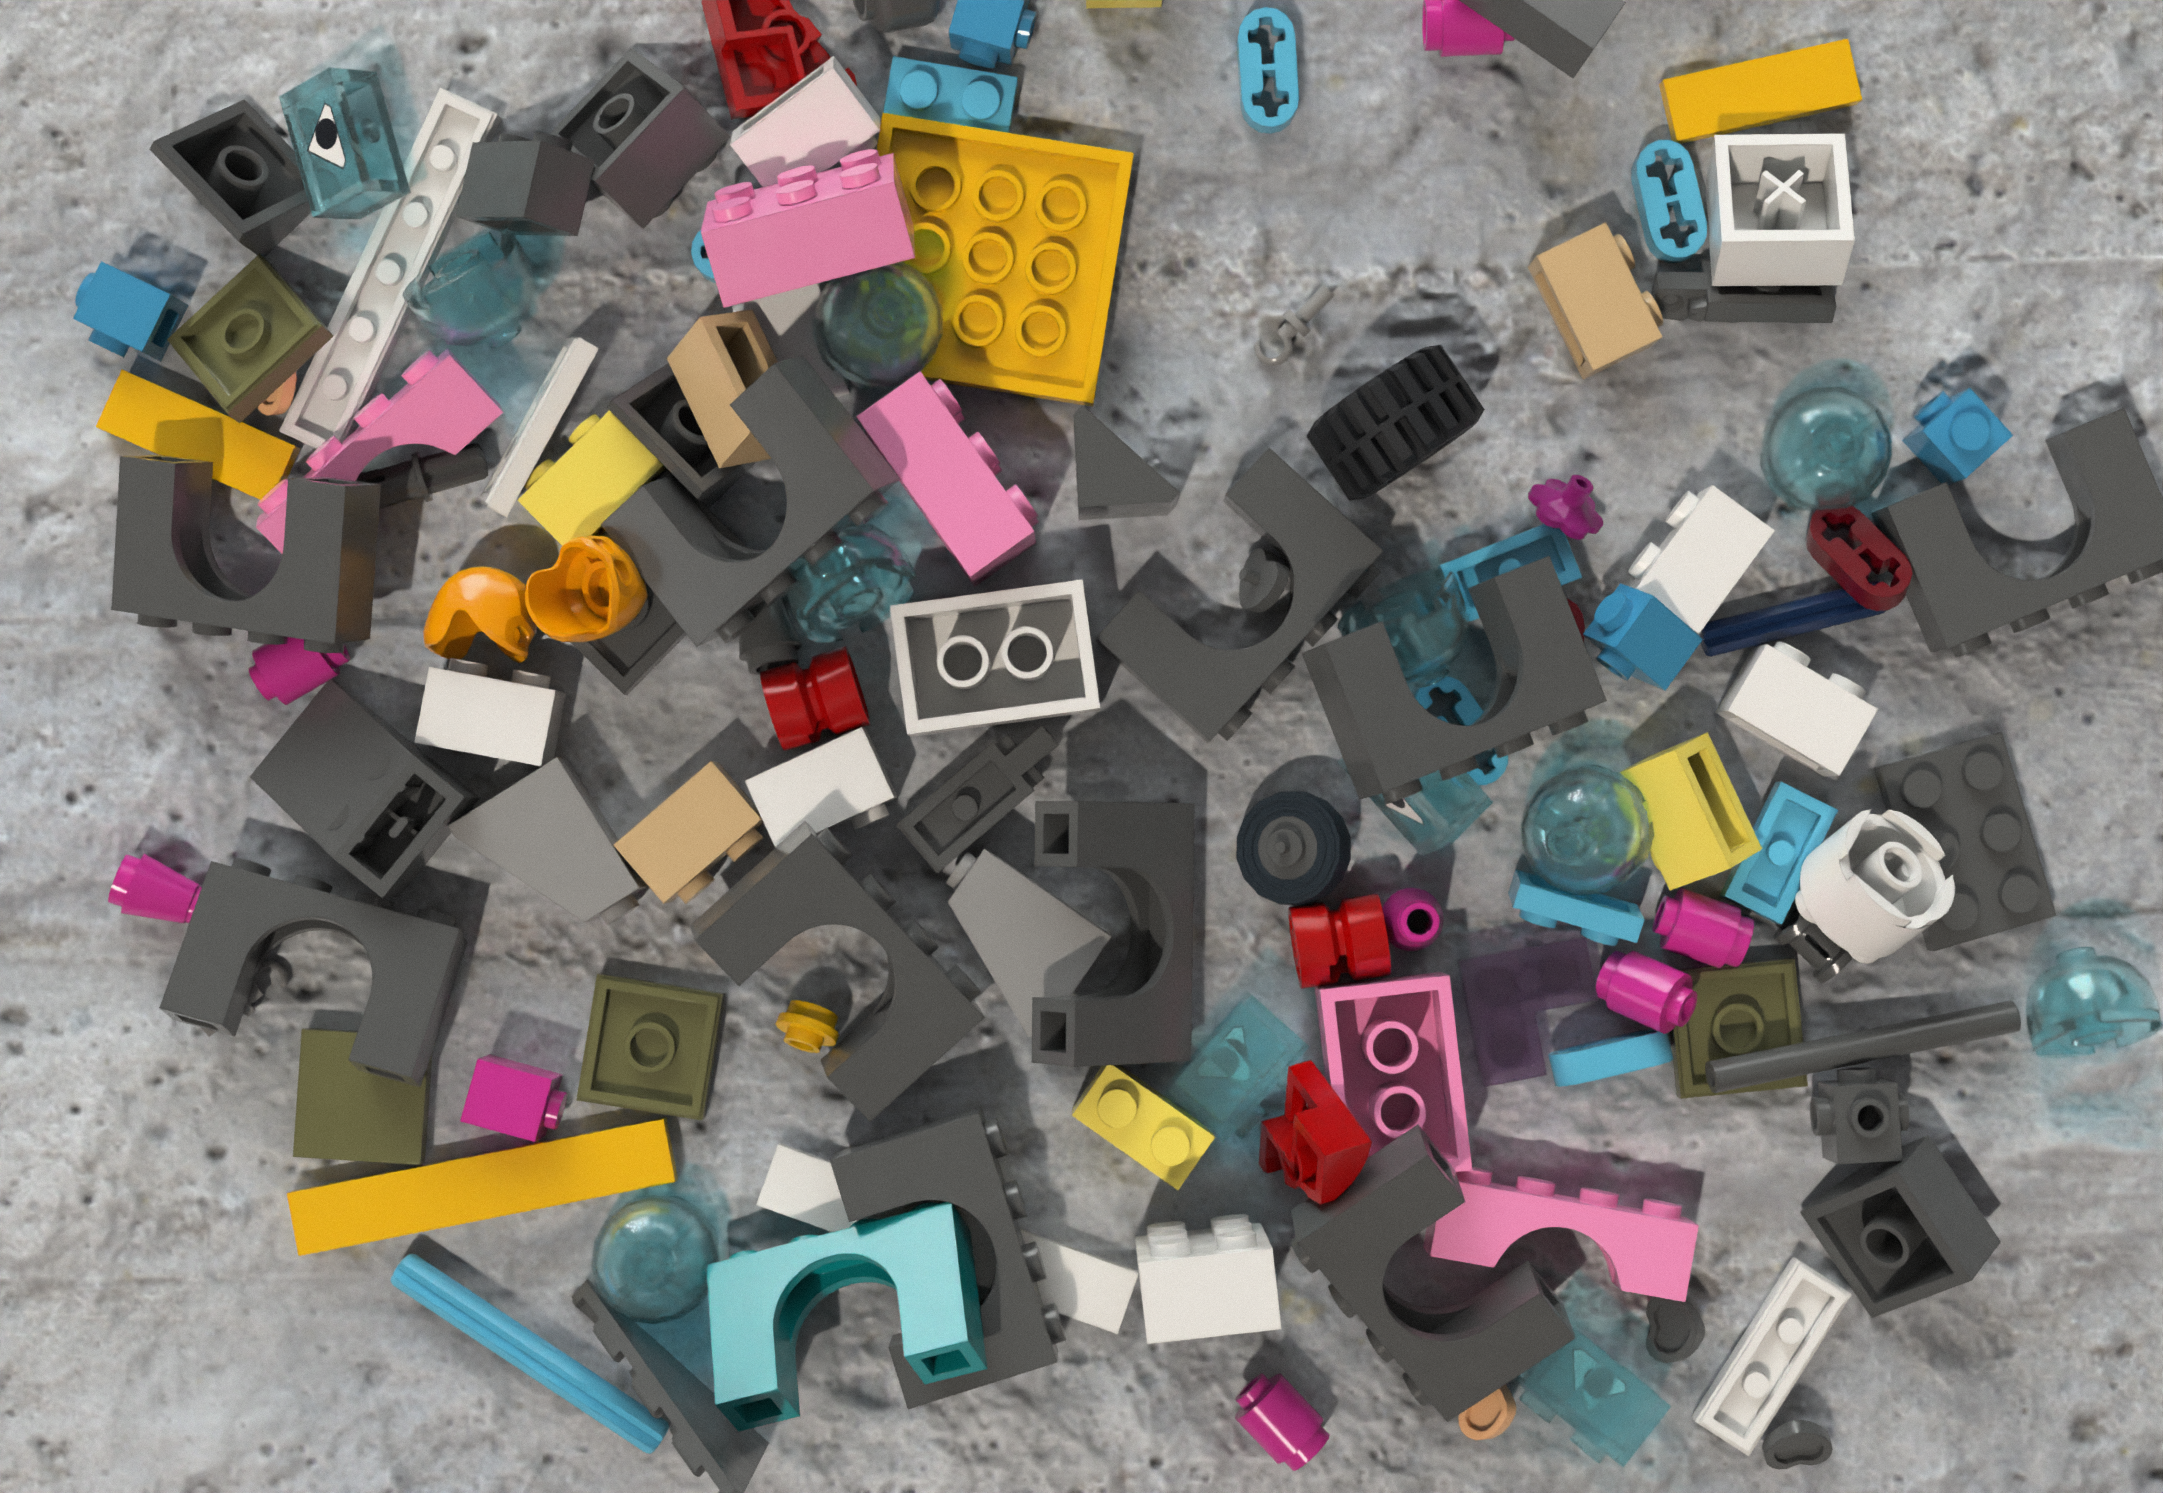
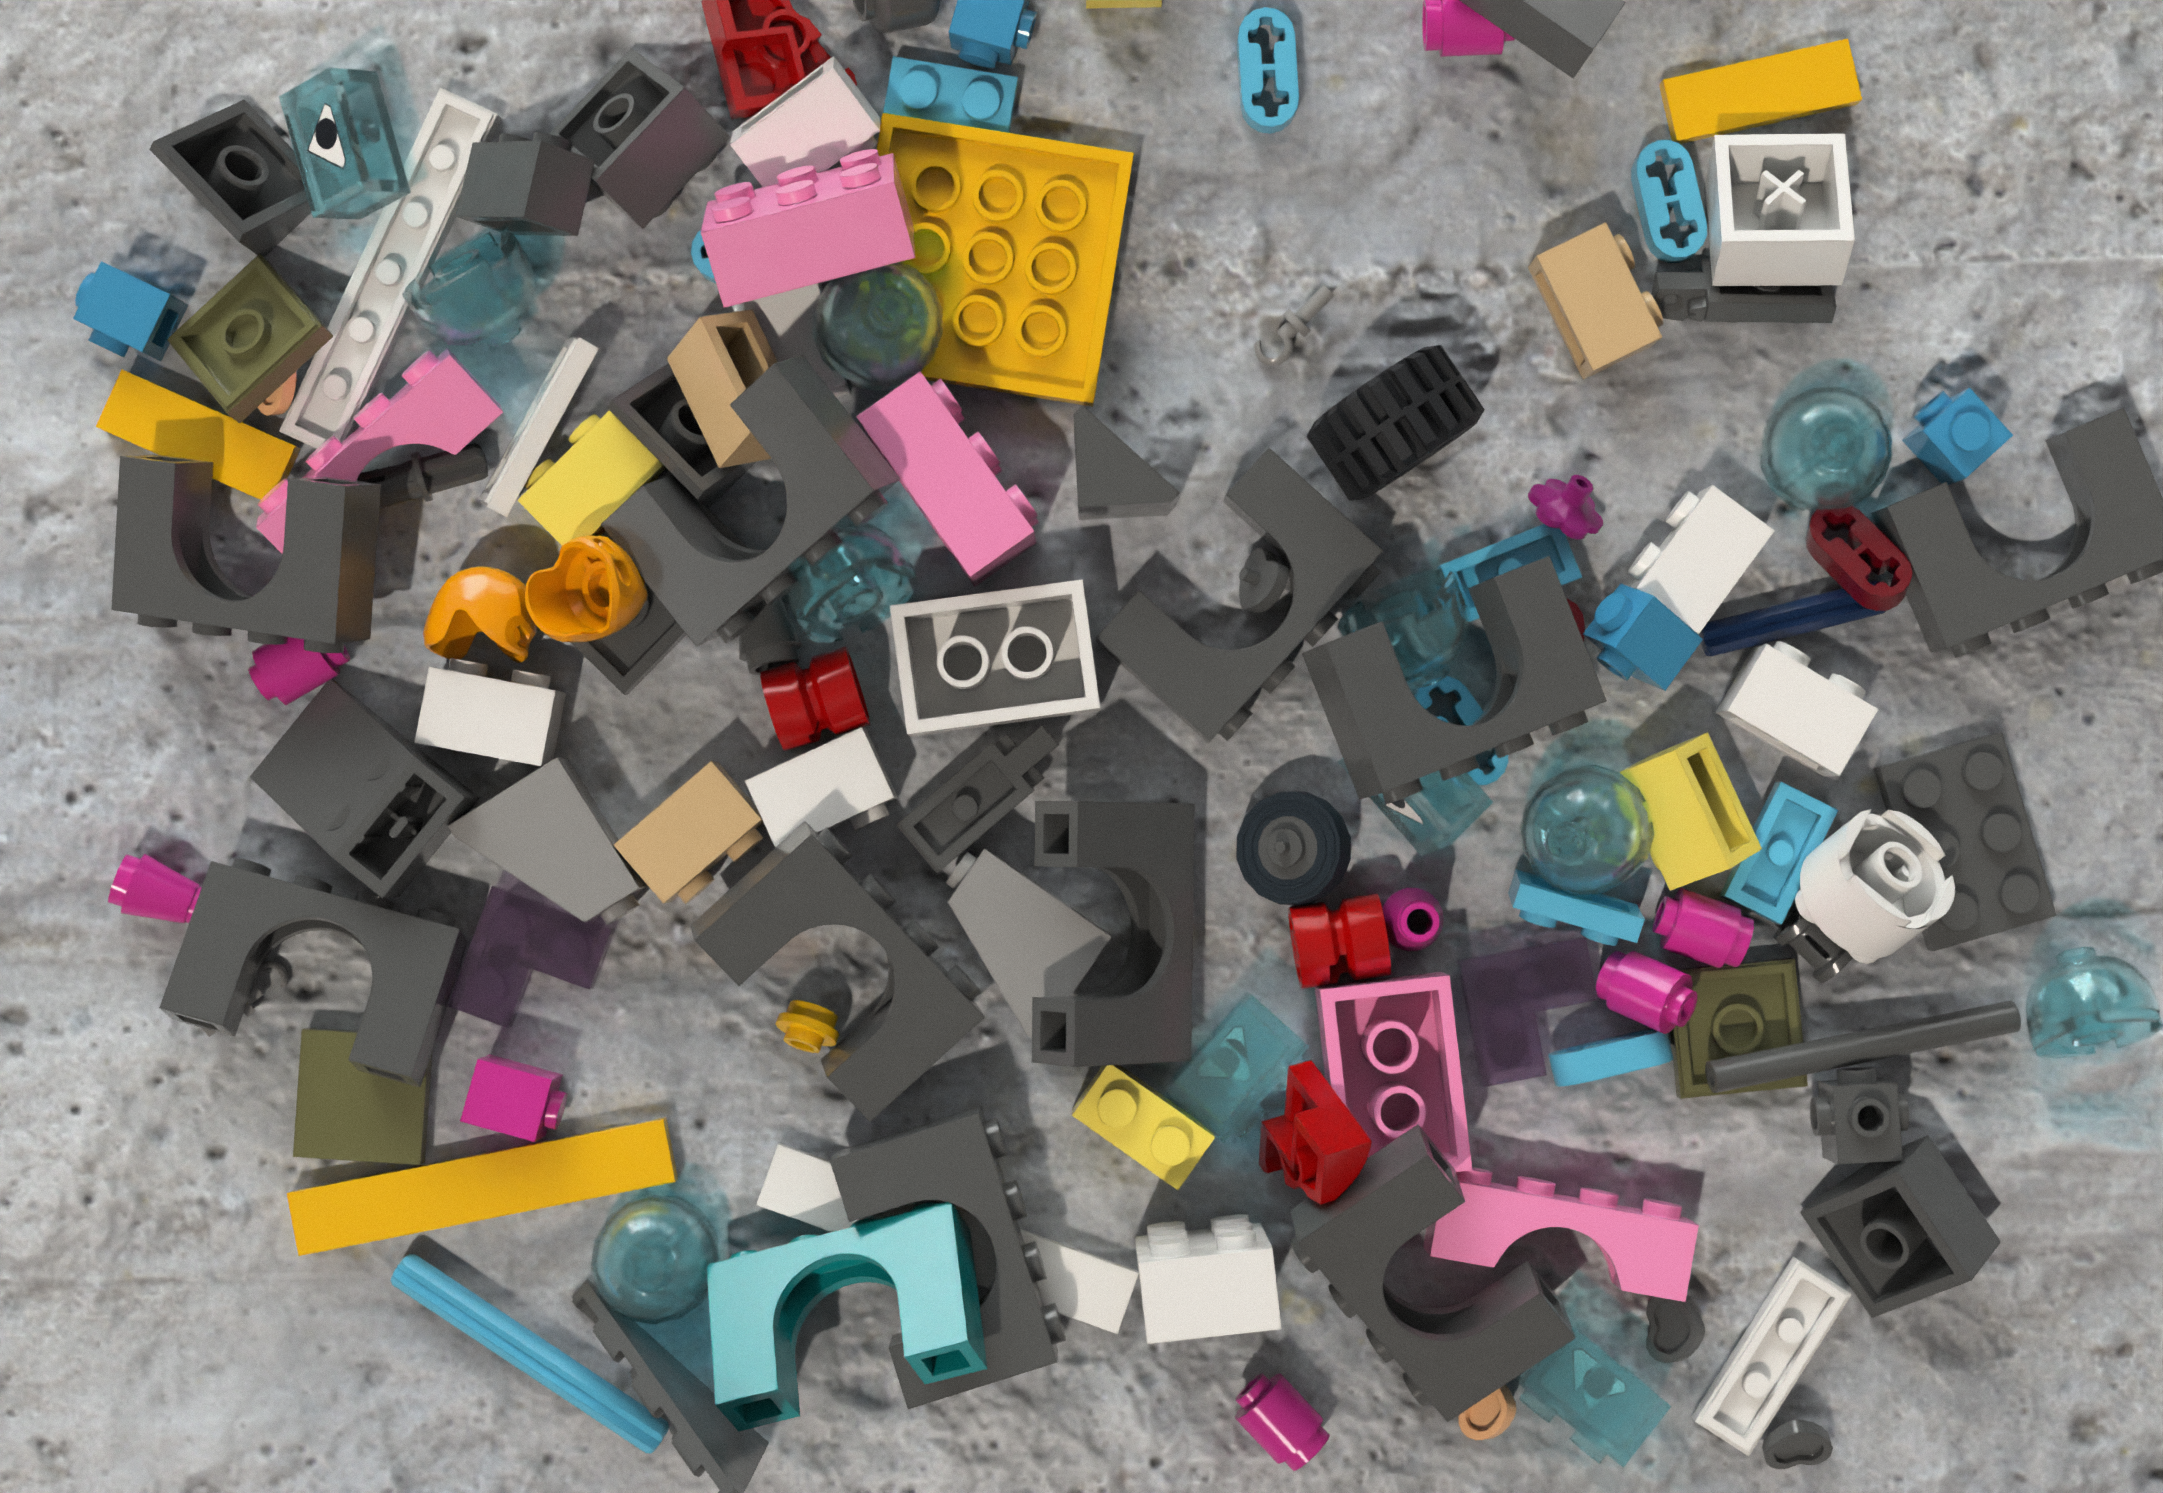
olive tile [576,973,725,1120] -> none
none -> clear purple plate [448,886,615,1028]

